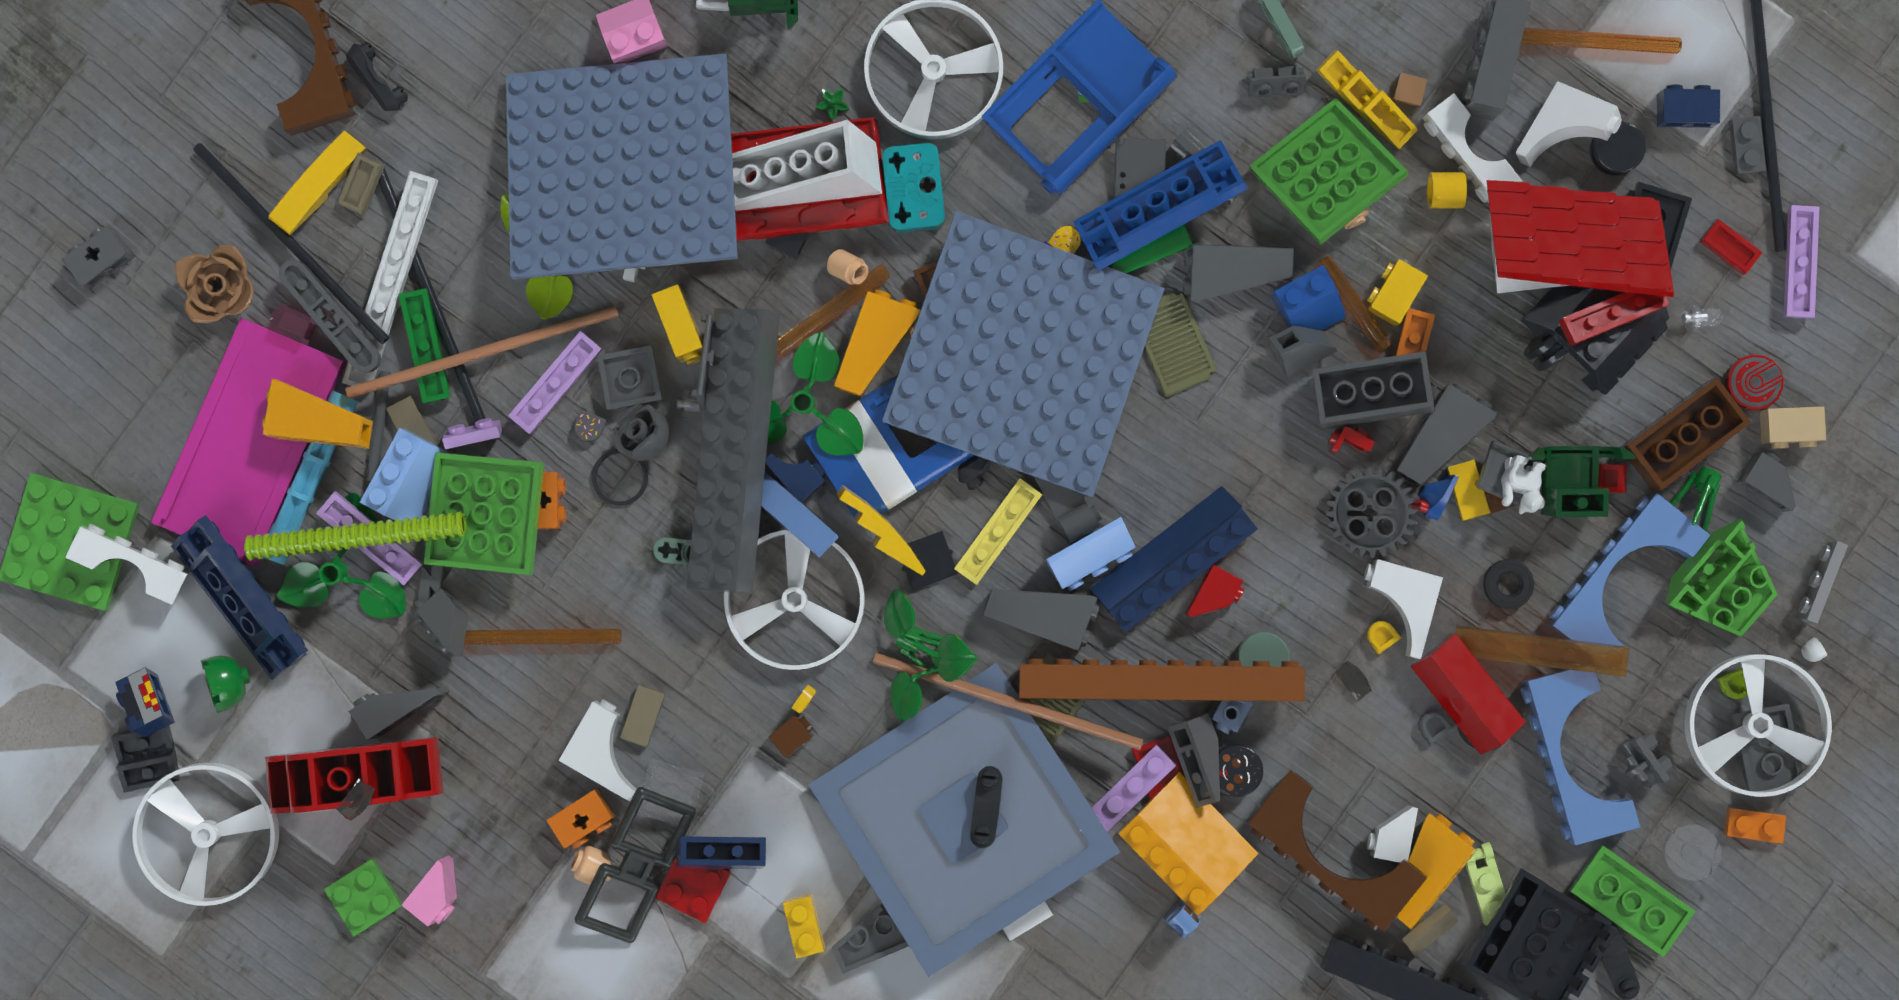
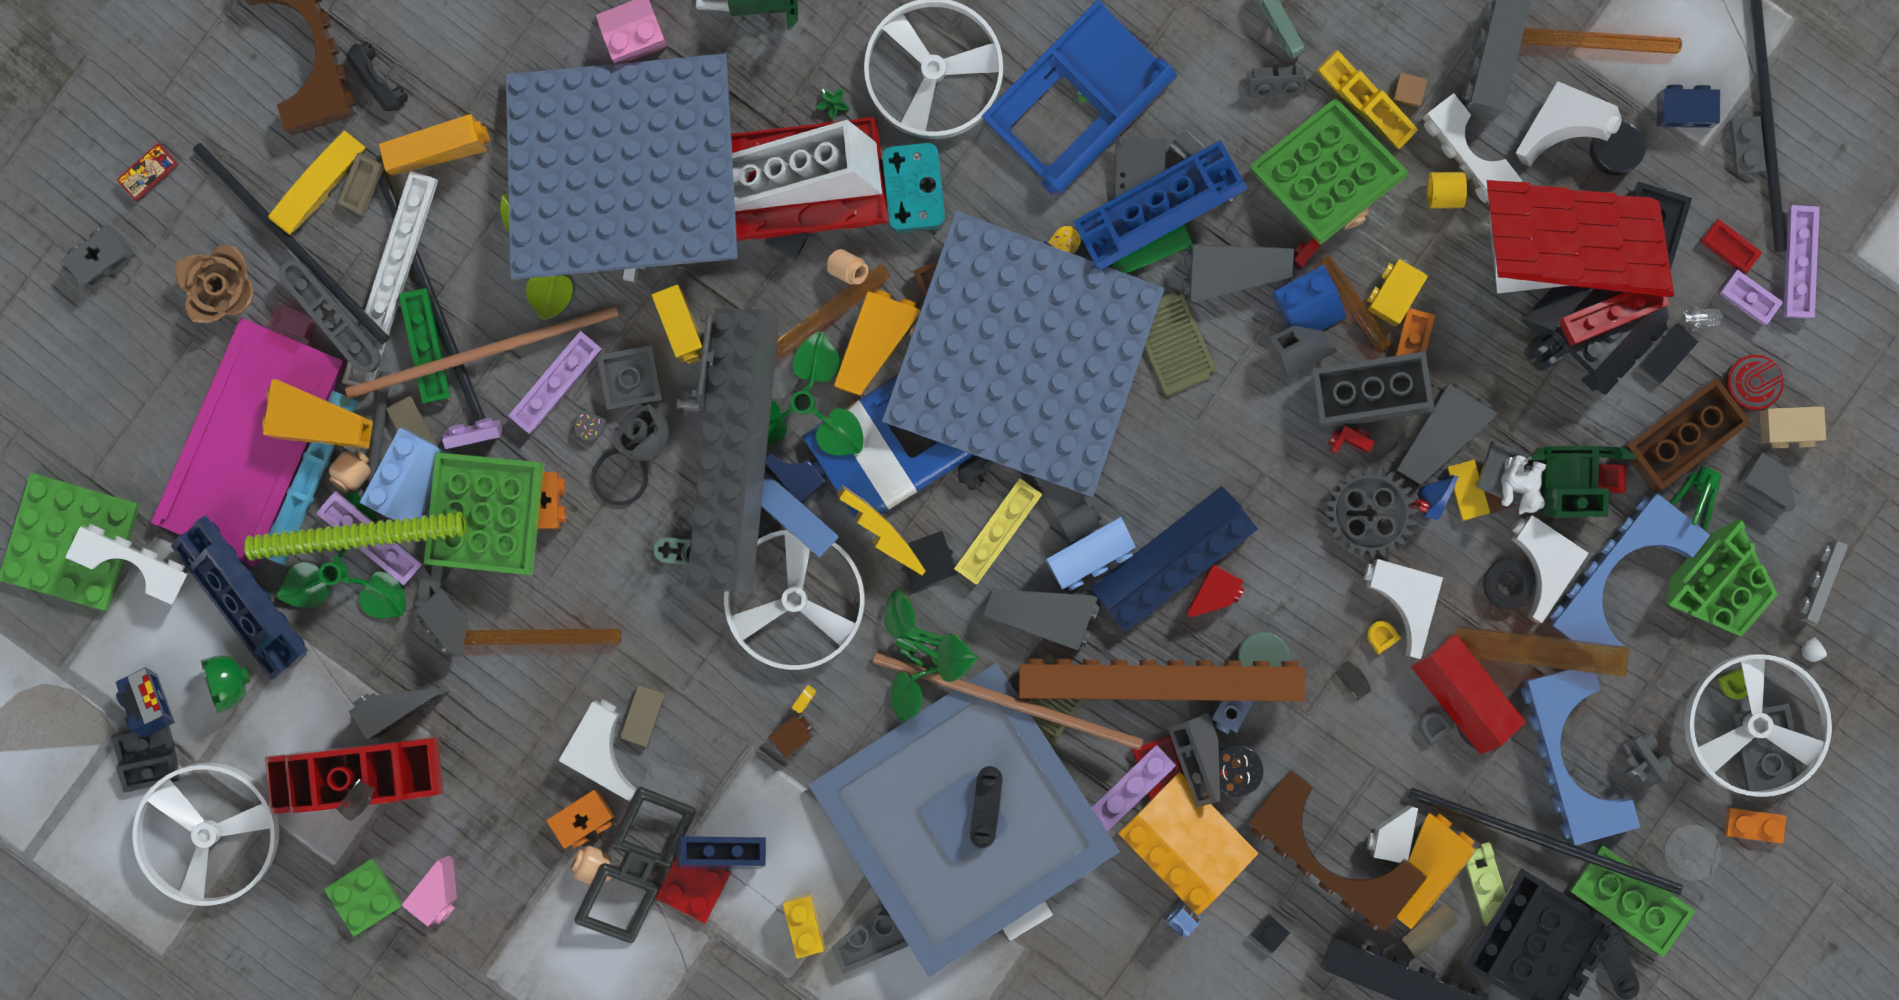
none -> tile [116,143,179,202]
none -> light nougat head [329,450,371,493]
none -> light orange slope [379,114,490,176]
none -> black plate [1250,913,1290,954]
none -> red plate [1293,238,1321,270]
none -> black piece [1408,787,1683,895]
none -> white arch [1511,515,1588,623]
none -> black tile [1639,323,1699,384]
none -> lavender plate [1718,270,1783,326]

